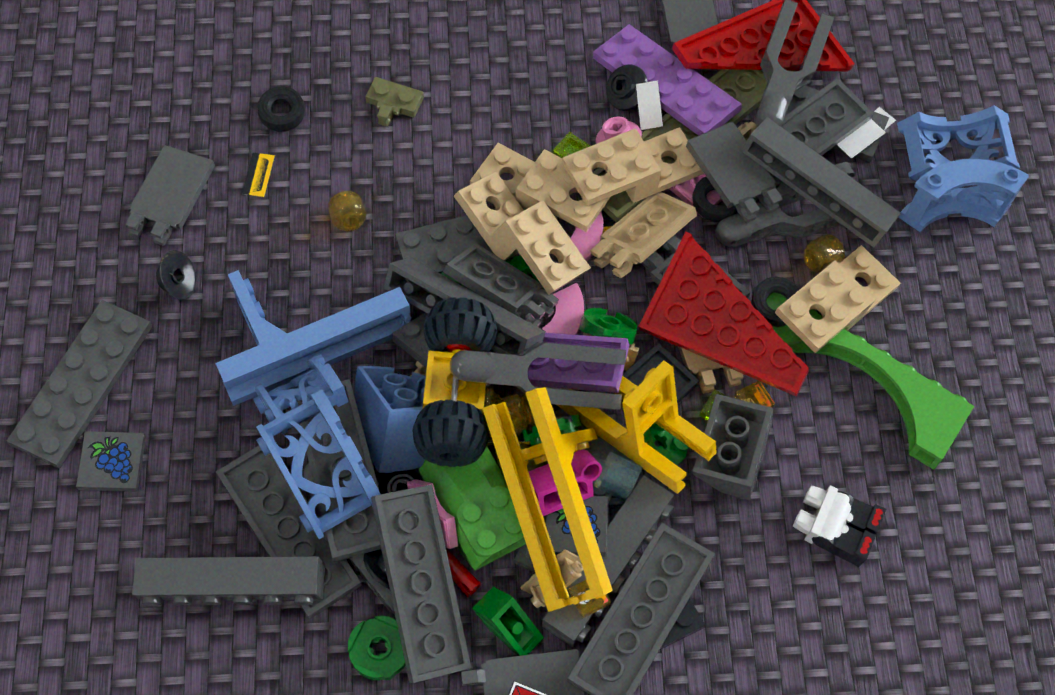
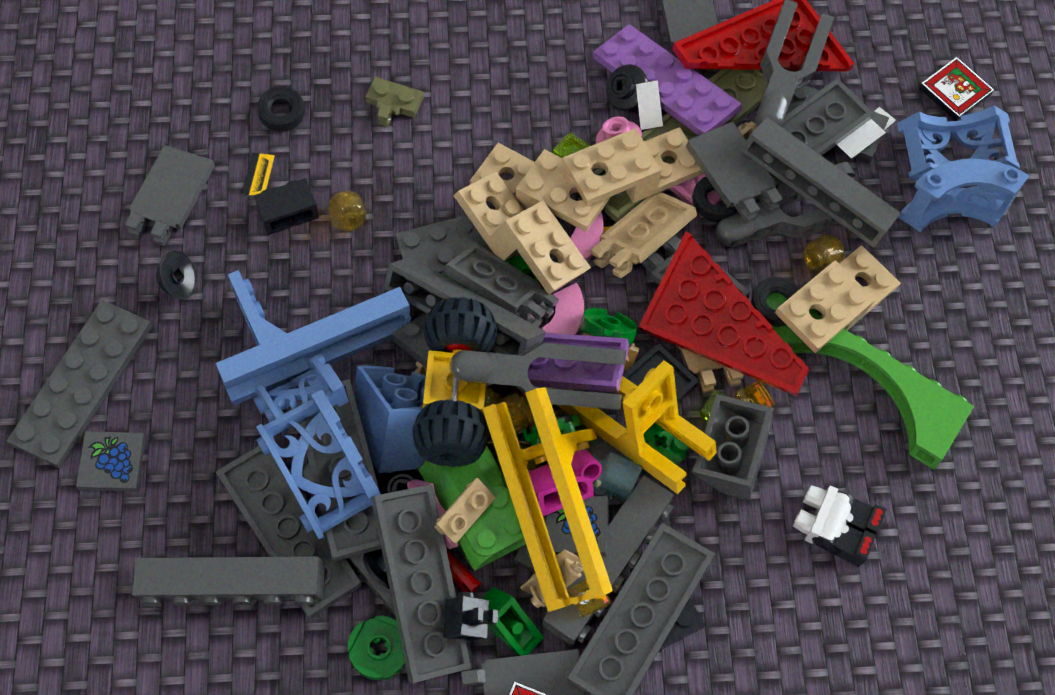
none -> black piece [254,178,319,235]
none -> tan hinge [434,477,495,544]
none -> black brick [443,592,498,641]
none -> tile [919,57,994,121]

